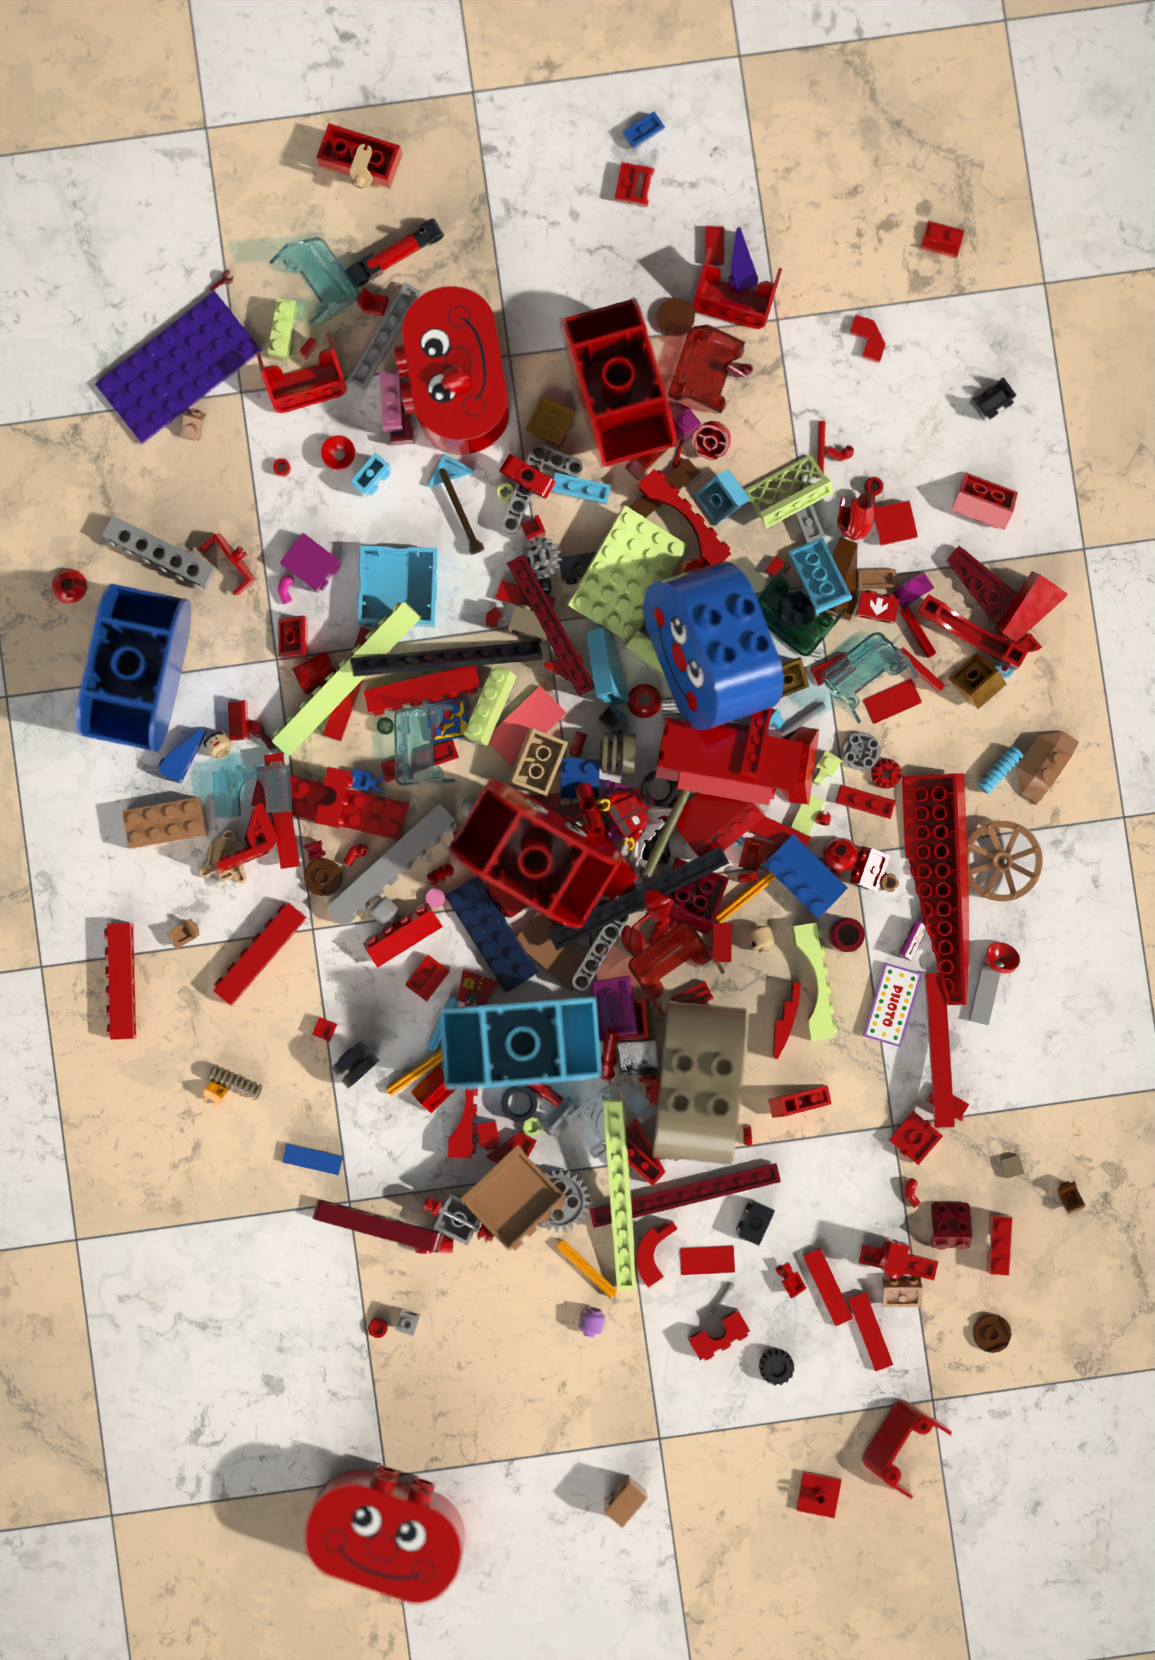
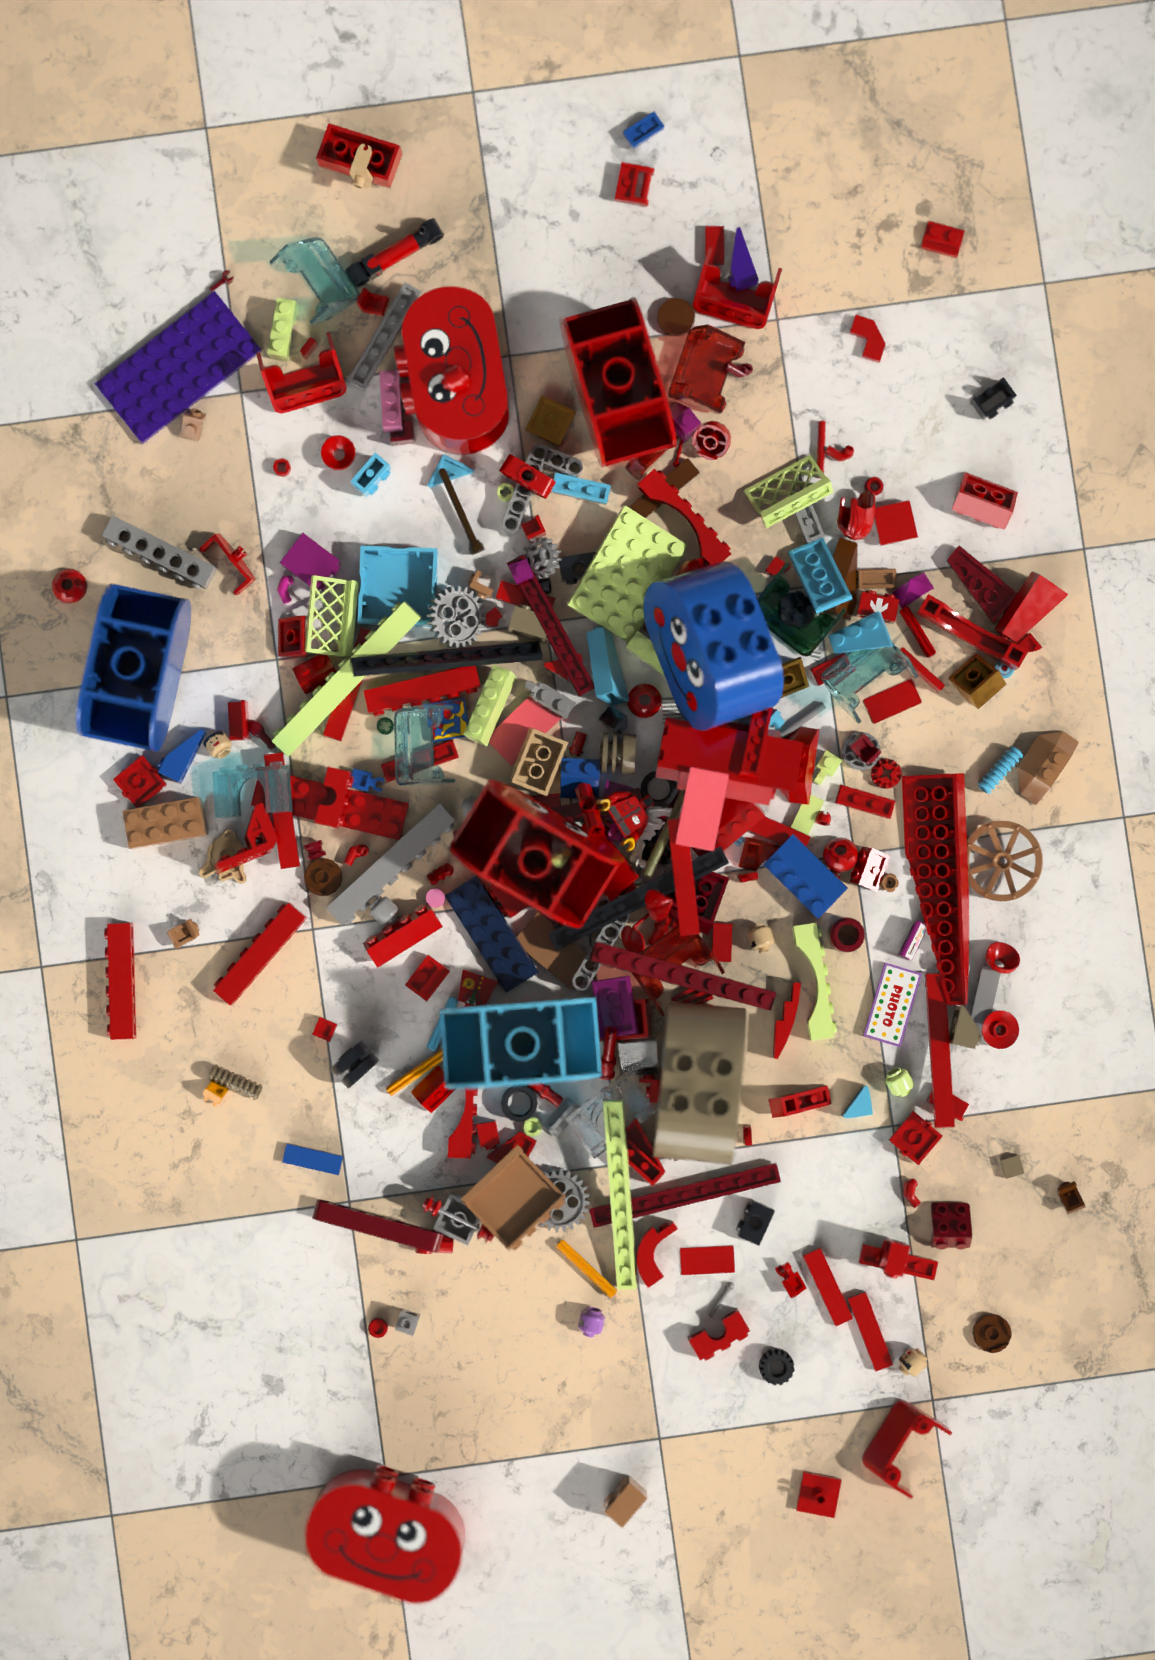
medium azure slope [693,469,750,526] -> none
light orange axle [715,871,776,923] -> none
medium nougat bracket [882,1276,923,1307] -> none
red arch [986,1214,1013,1276] -> none
none -> red plate [113,755,168,808]
none -> yellowish green fence [305,575,359,658]
none -> light grey gear [426,586,486,648]
none -> medium nougat bracket [468,570,494,600]
none -> magenta plate [509,559,534,584]
none -> light grey hinge [524,680,576,719]
none -> yellowish green arm [551,849,571,867]
none -> dark red plate [590,941,776,1011]
none -> red tile [668,819,700,936]
none -> coral tile [675,767,729,851]
none -> medium azure wing [828,611,894,654]
none -> medium azure slope [841,1084,873,1119]
none -> dark red bracket [848,732,882,765]
none -> yellowish green head [885,1067,914,1097]
none -> tan head [899,1348,927,1377]
none -> dark tan slope [949,1005,981,1049]
none -> red dish [982,1010,1019,1049]

